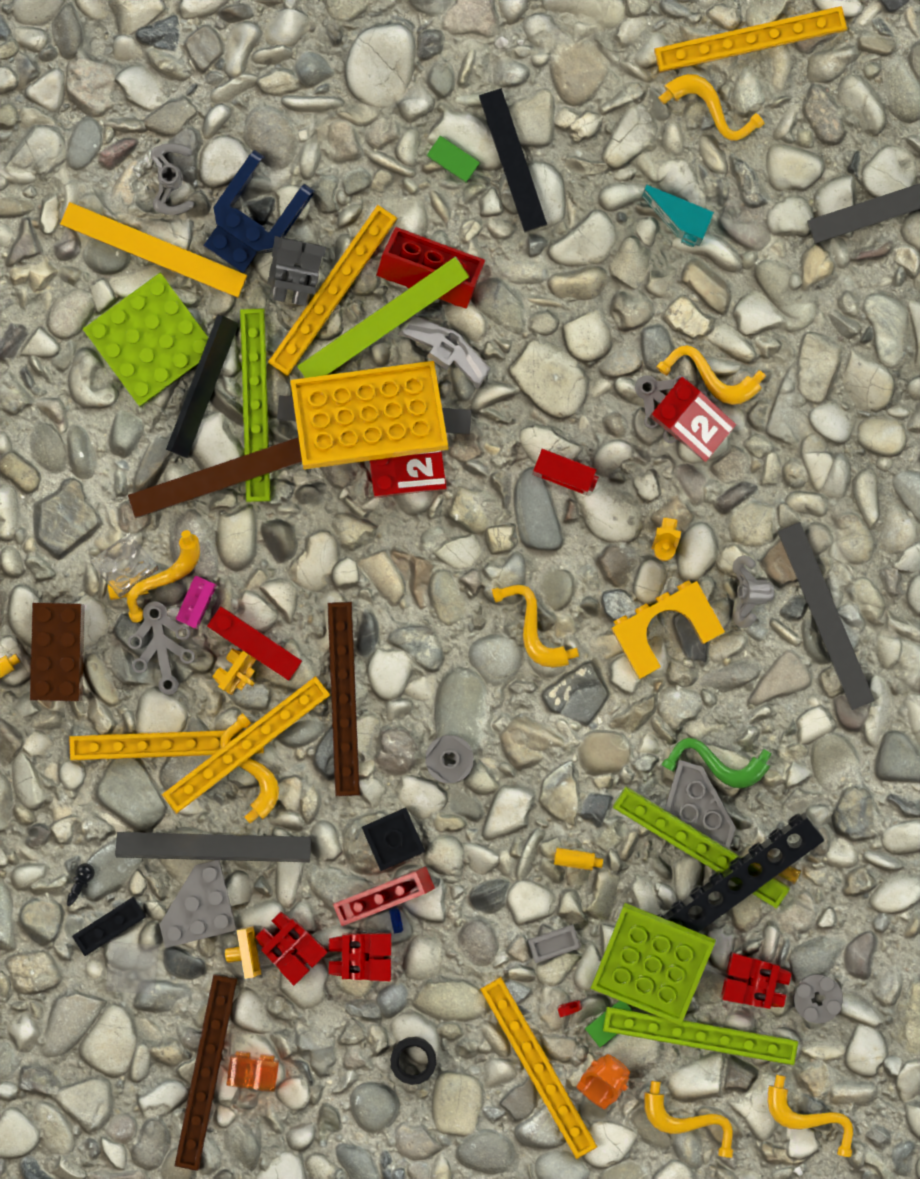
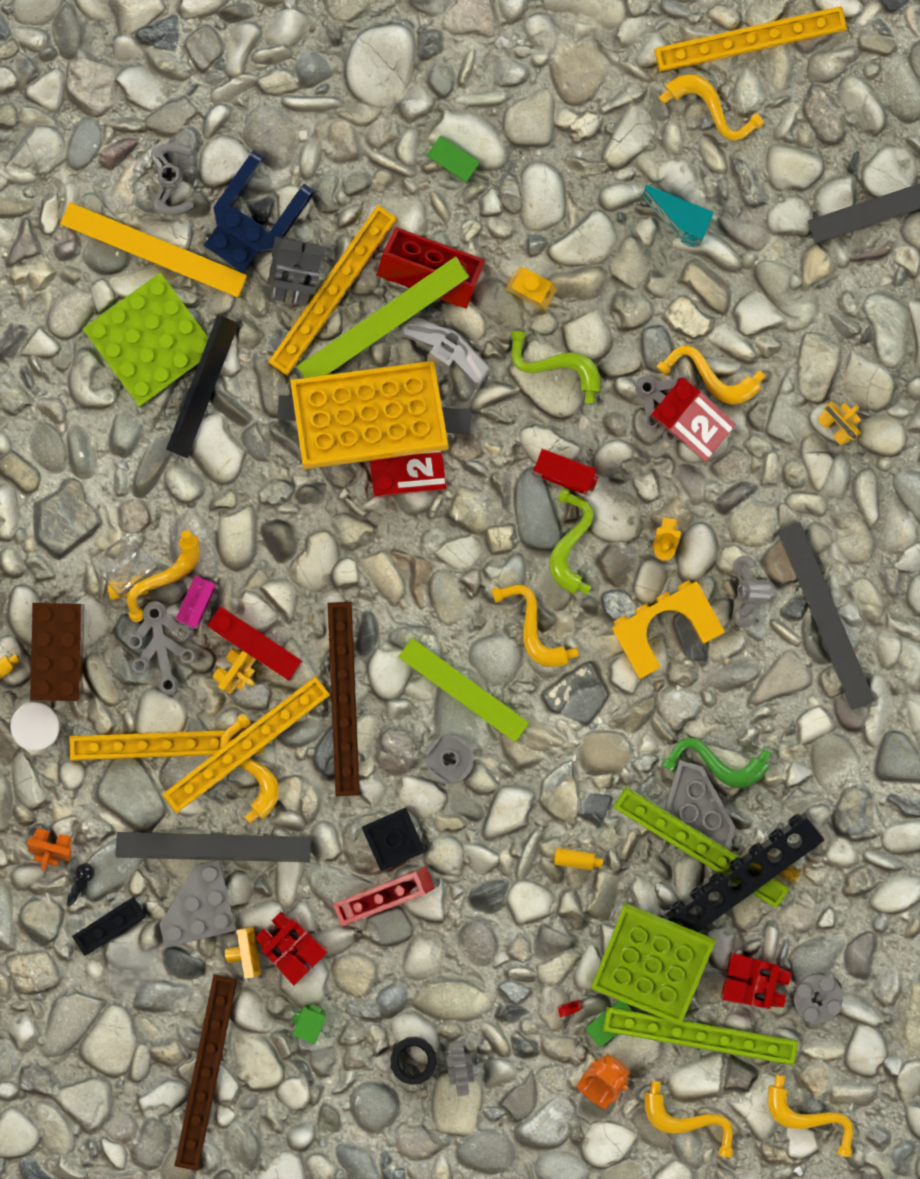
reddish brown tile [128,437,302,518] -> none
clear orange brick [226,1051,279,1092] -> none
lime tile [240,309,271,502] -> none
red hips [329,932,392,982] -> none
clear blue tile [389,907,404,934] -> none
black tile [479,88,547,233] -> none
yellow tile [480,977,597,1159] -> none
light grey tile [528,924,581,963] -> none
none -> white tile [10,702,61,751]
none -> orange hips [27,828,72,871]
none -> bright green brick [292,1004,327,1044]
none -> lime tile [398,638,529,742]
none -> light grey gear [446,1042,474,1096]
none -> yellow torso [505,267,557,311]
none -> lime animal [511,331,601,404]
none -> lime animal [549,488,593,595]
none -> yellow hips [818,401,861,445]

